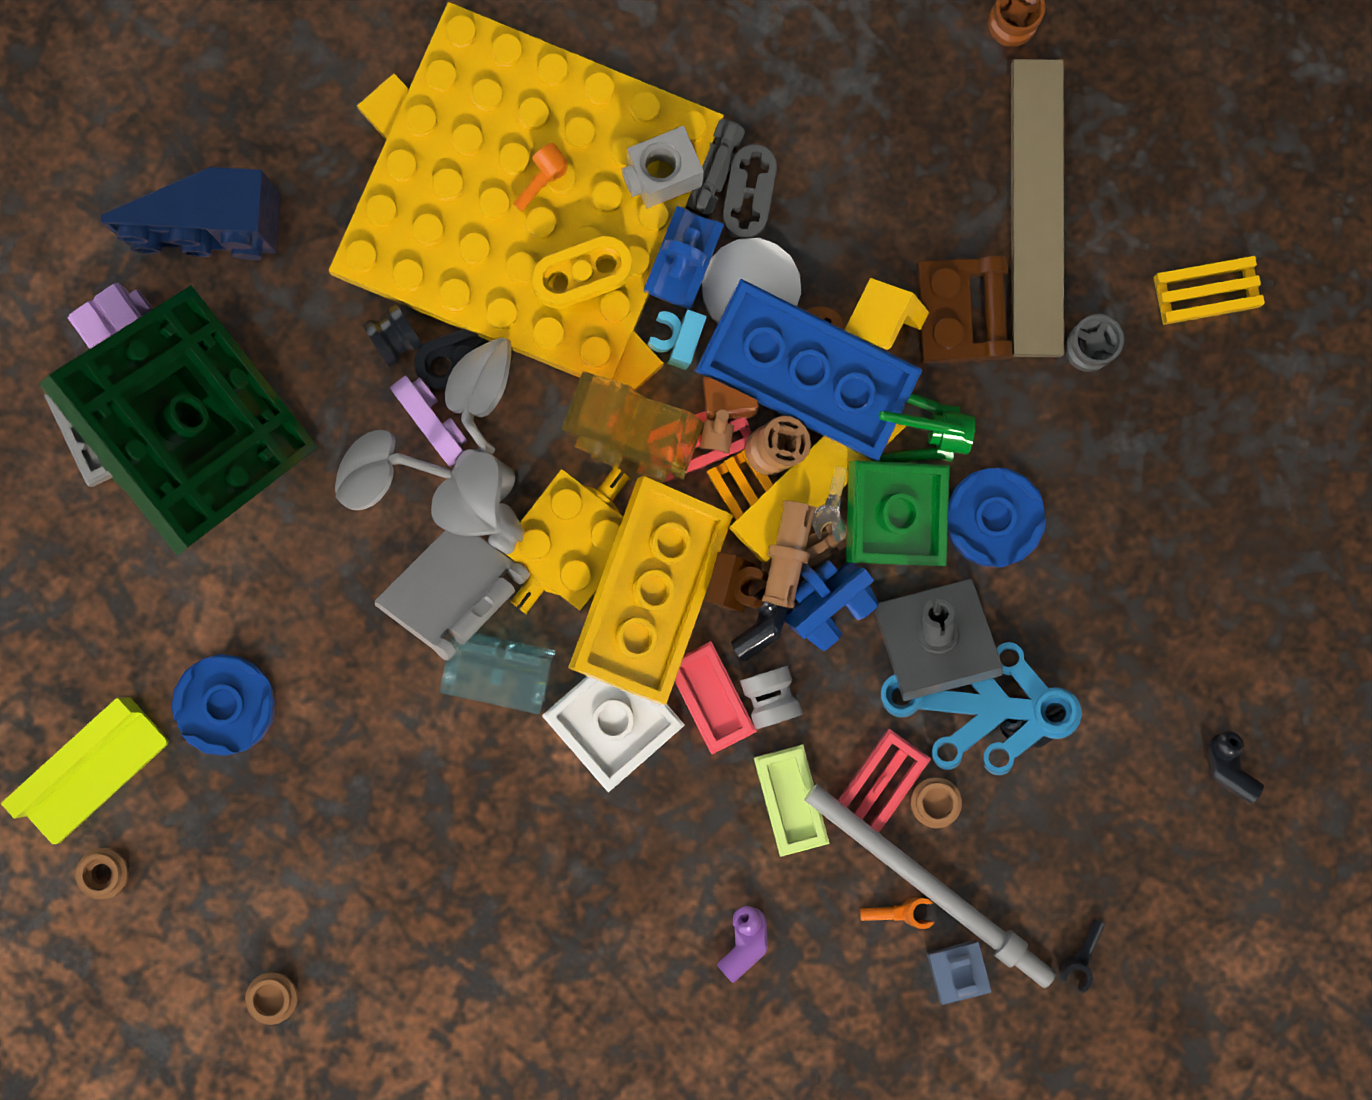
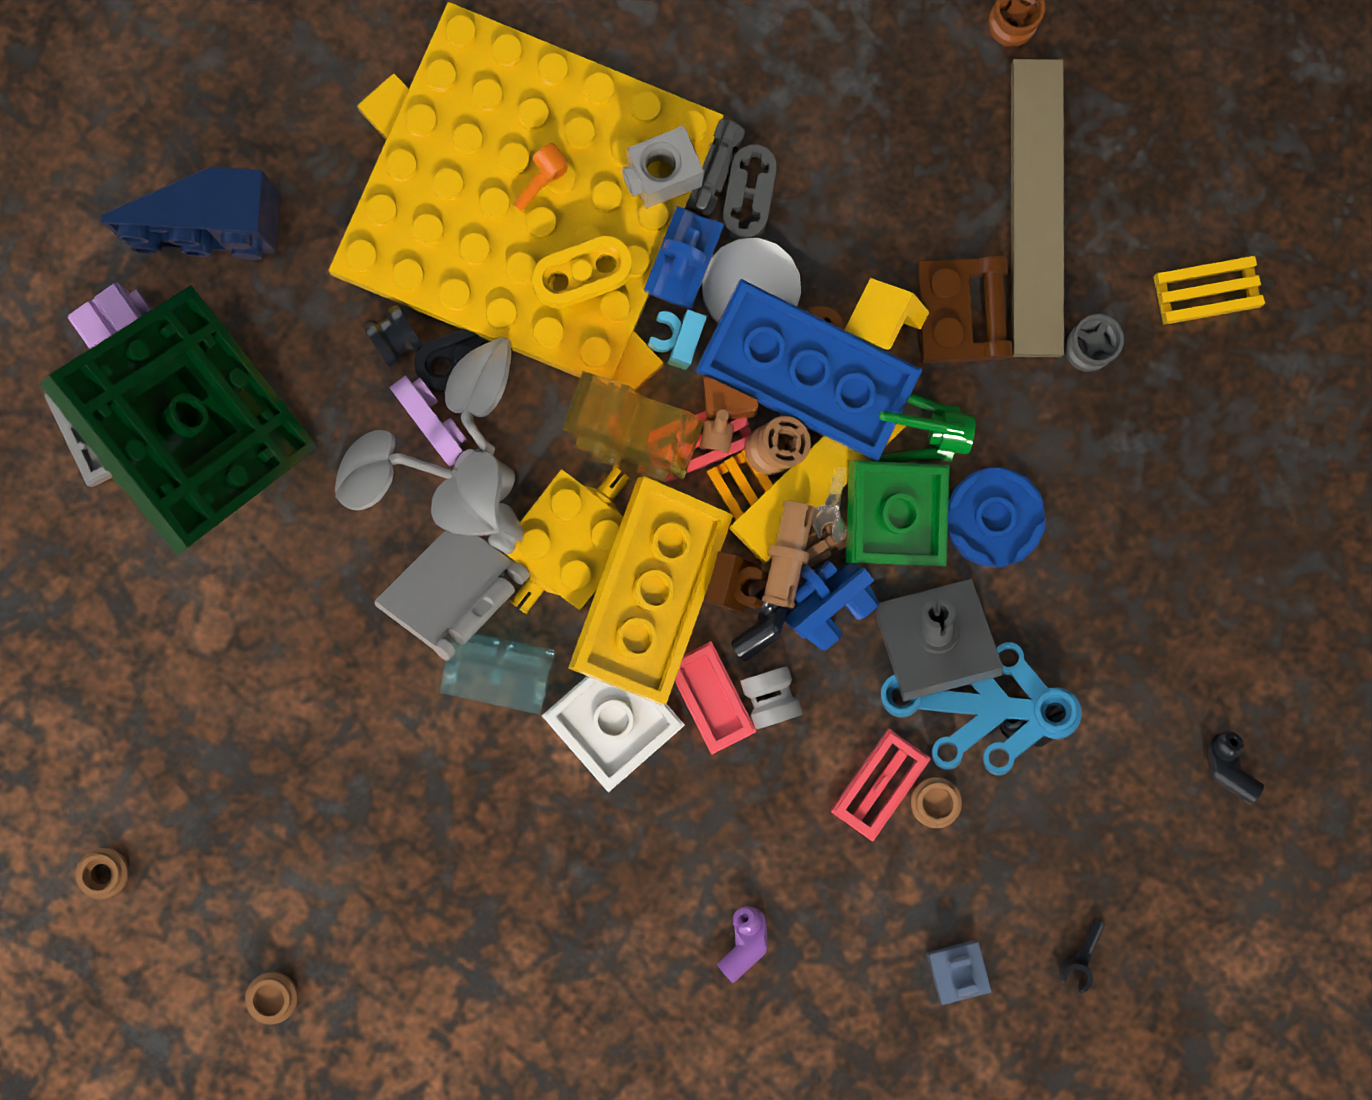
neon yellow panel [0,697,169,844] -> none
blue tile [171,654,276,756] -> none
yellowish green tile [753,744,830,857] -> none
light grey bar [804,784,1056,988] -> none
orange hand [860,896,934,929] -> none

